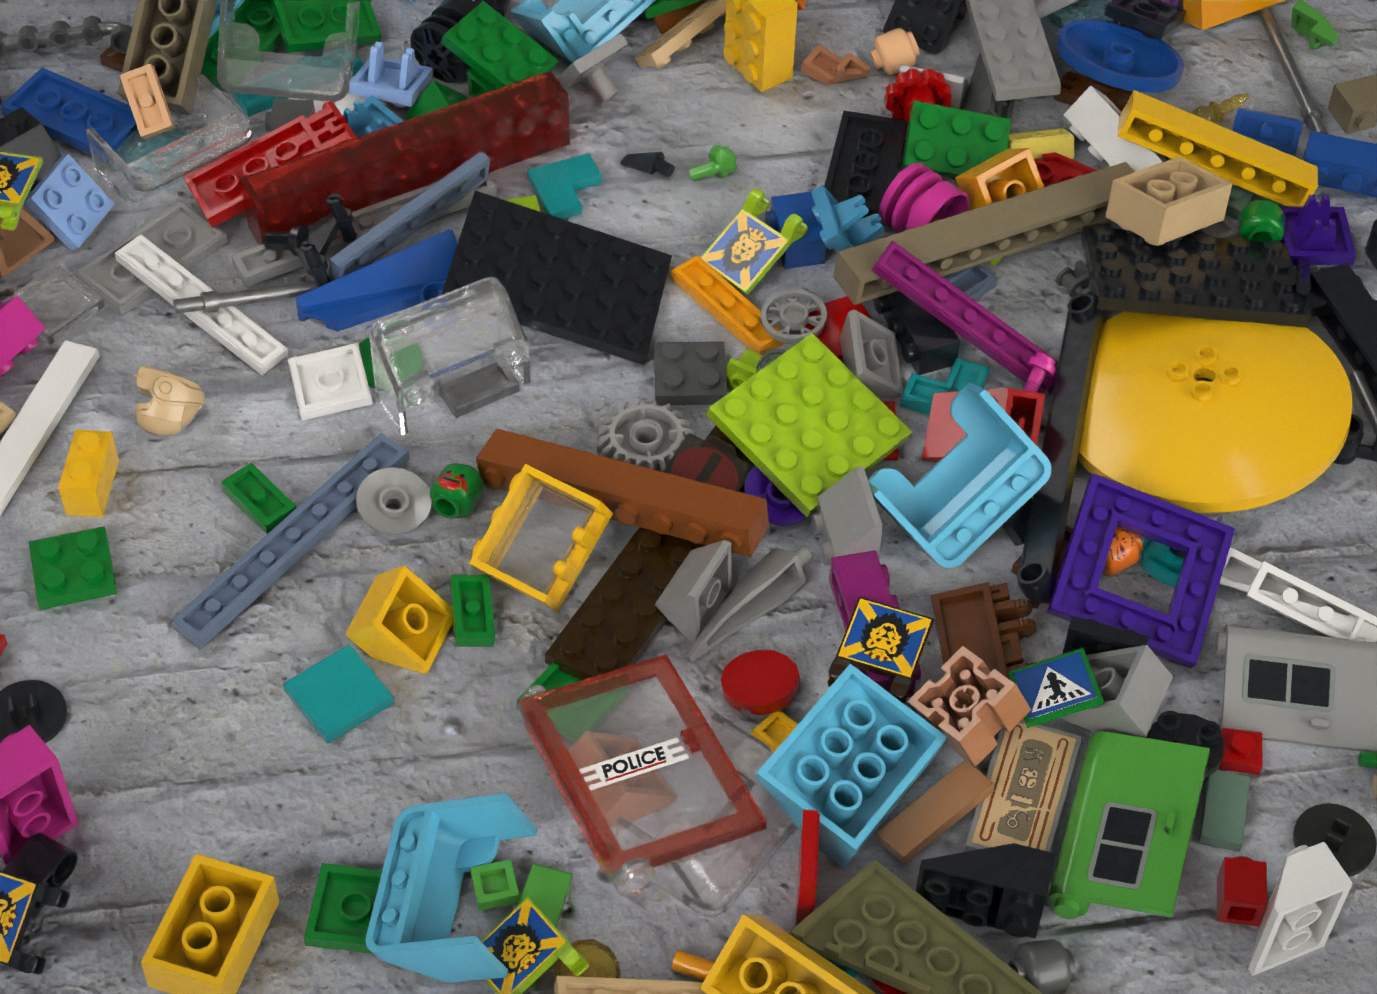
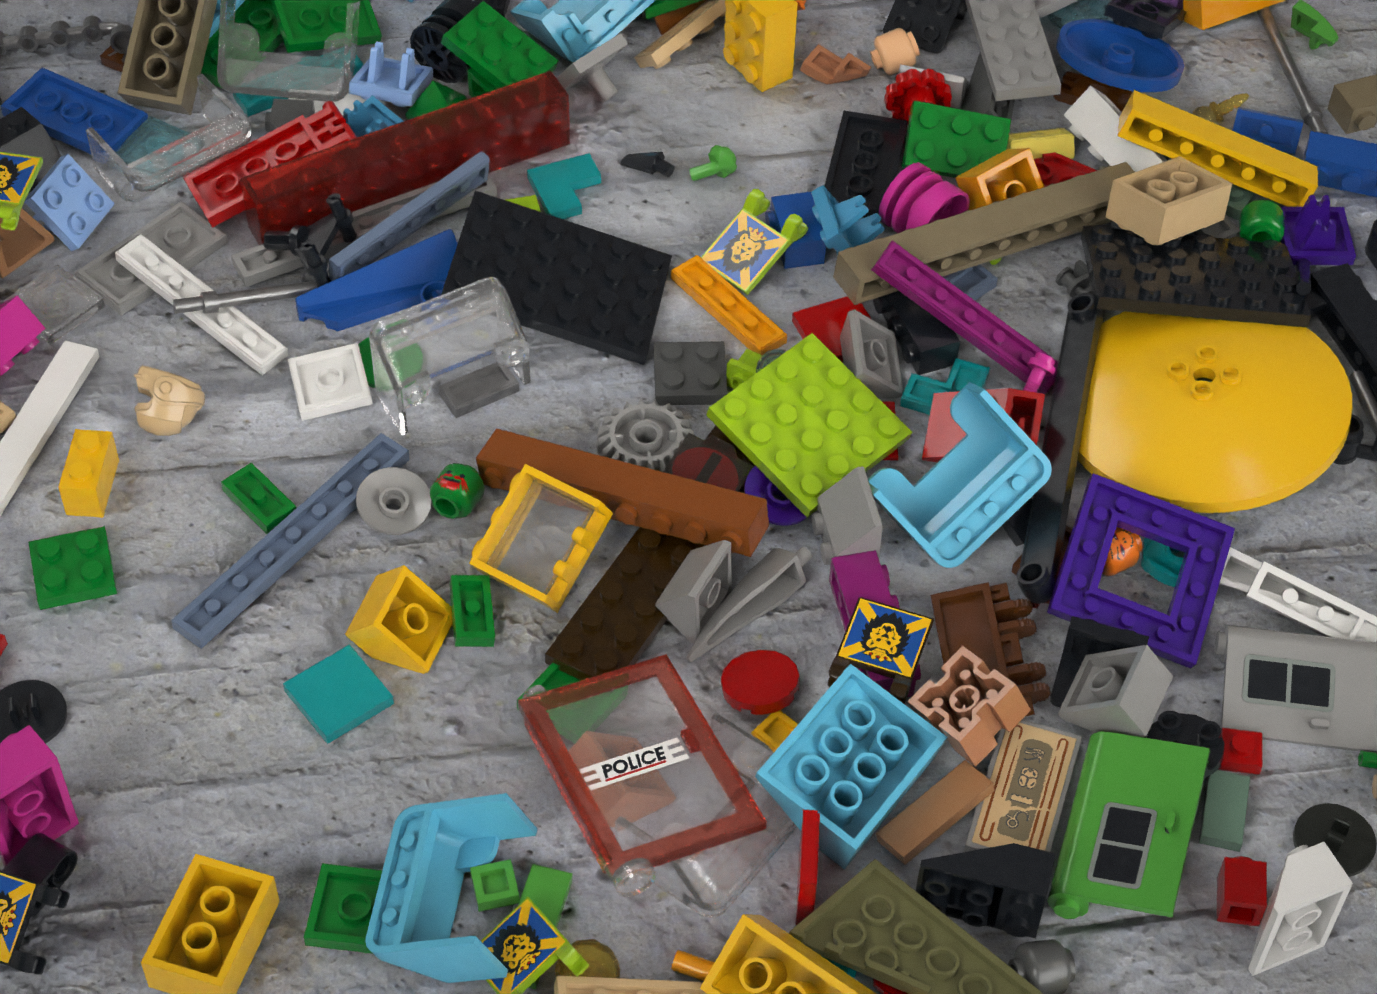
light nougat plate [120,64,175,140] -> none
light grey wheel [761,289,827,344] -> none
piece [1008,648,1104,728] -> none

